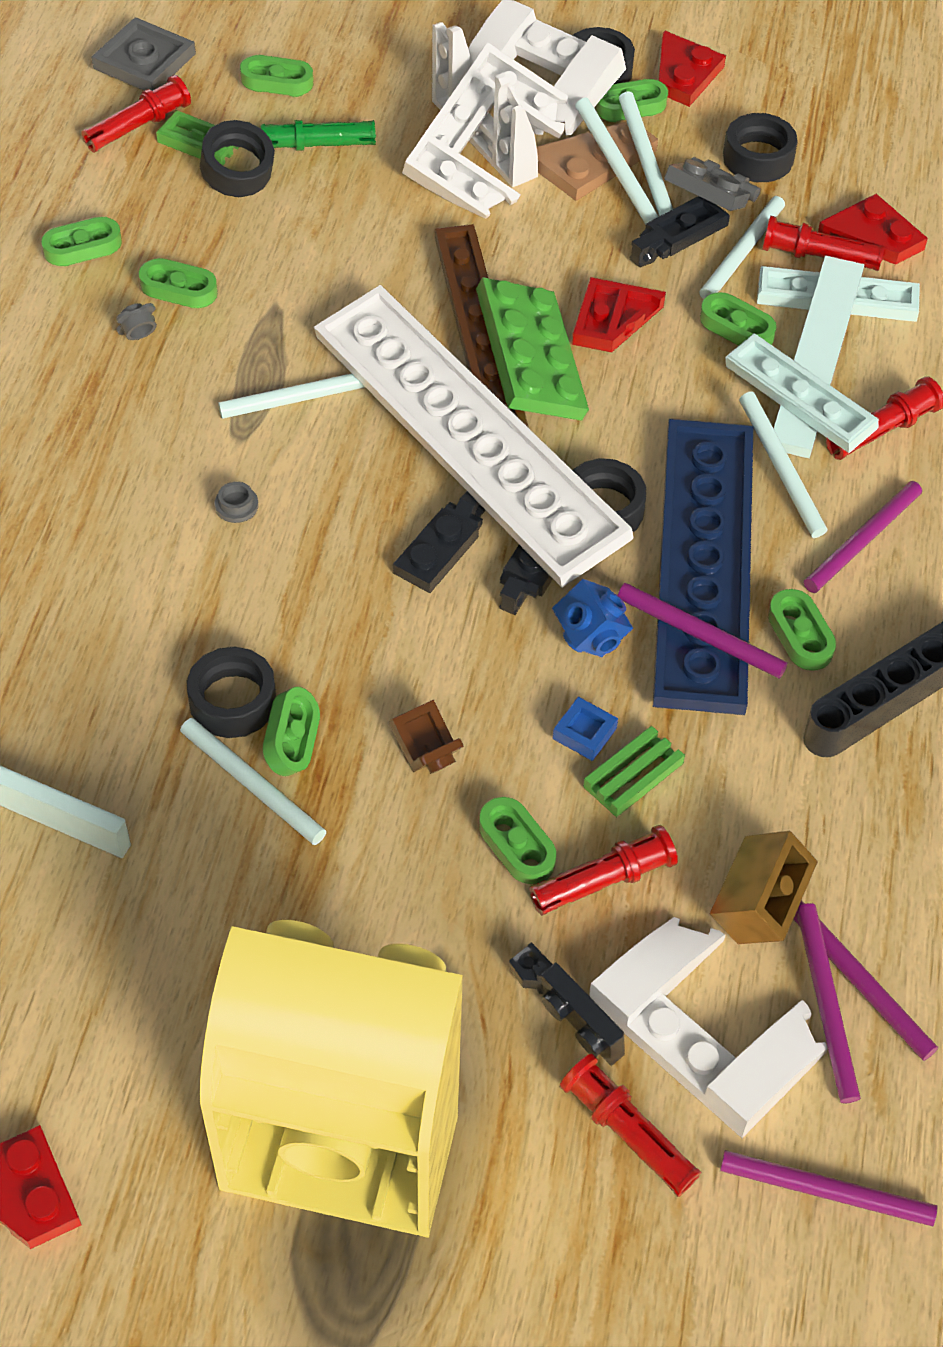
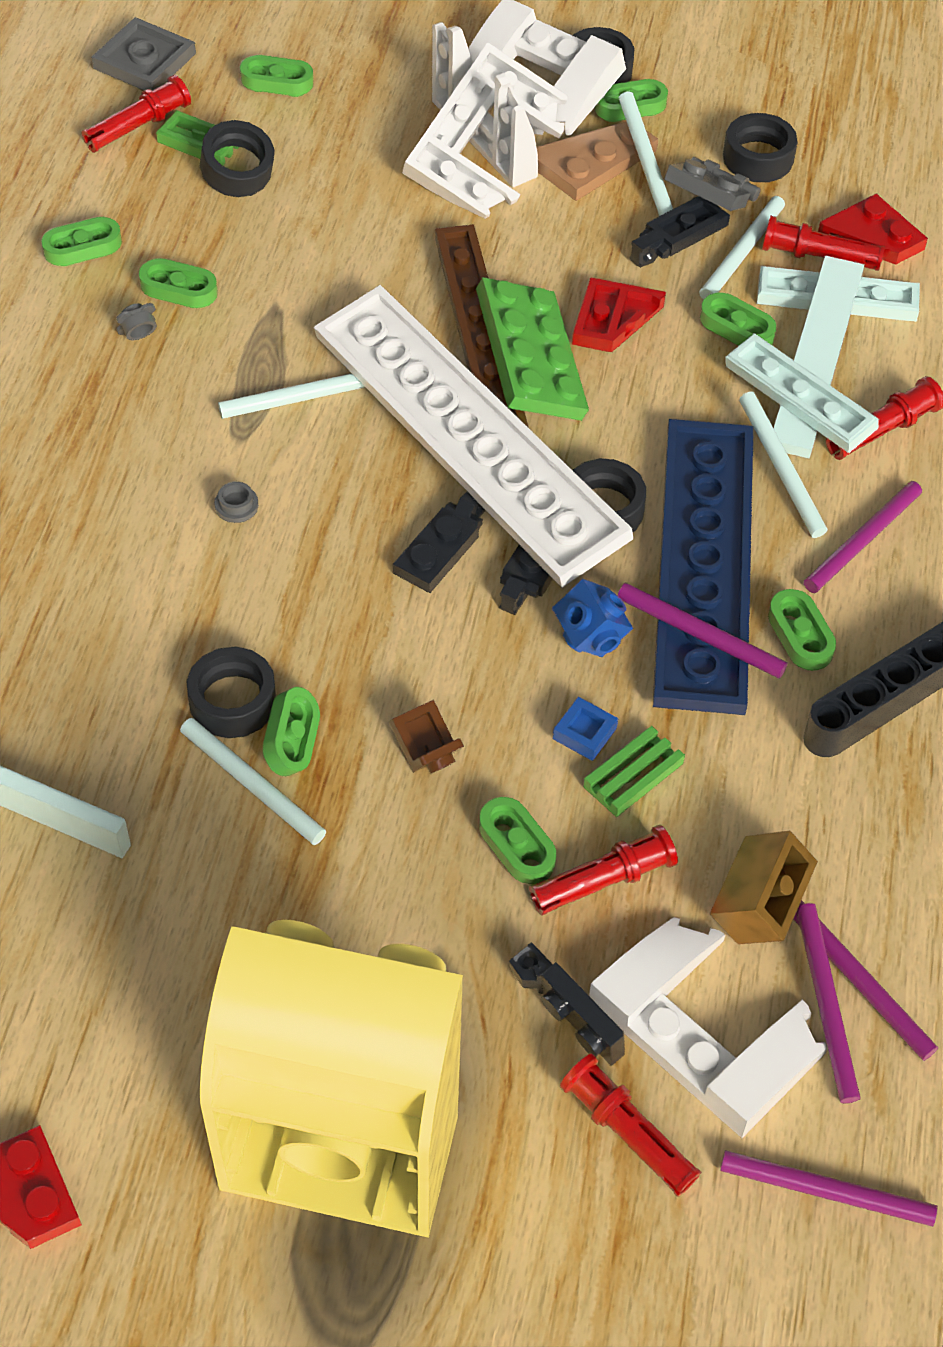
green pin [261,120,376,151] -> none
light aqua bar [575,97,659,225] -> none
red wing [659,30,726,107] -> none

